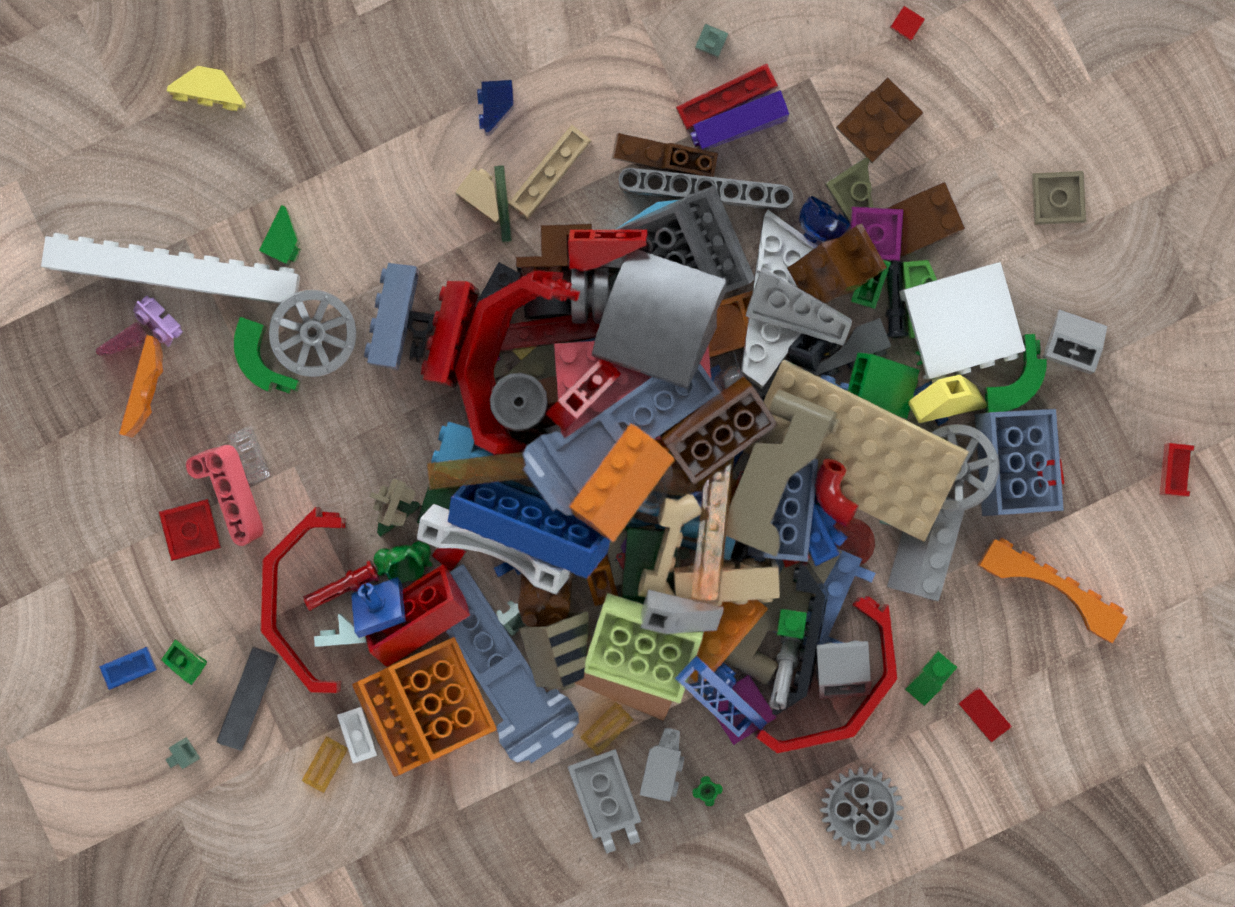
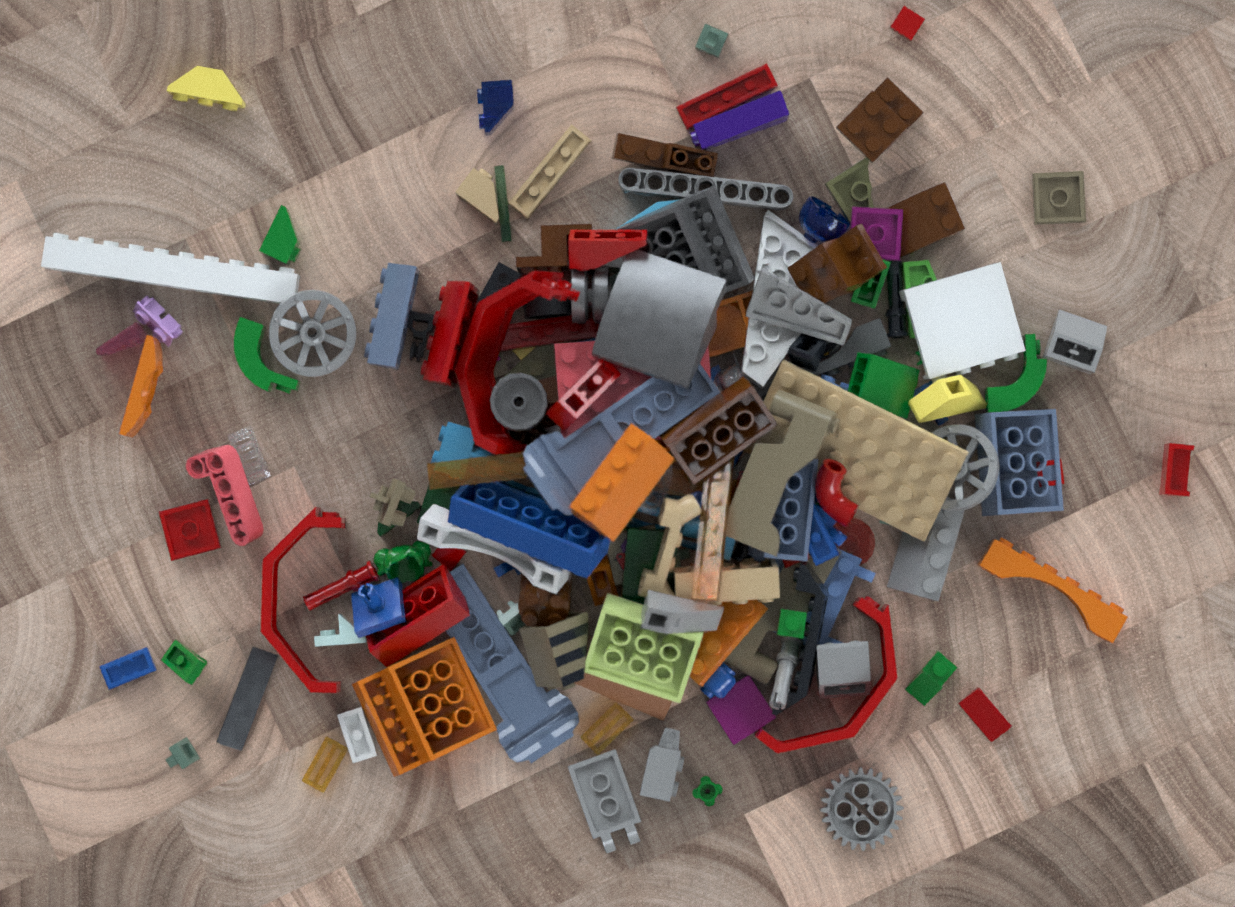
fence [675,656,767,738] -> none

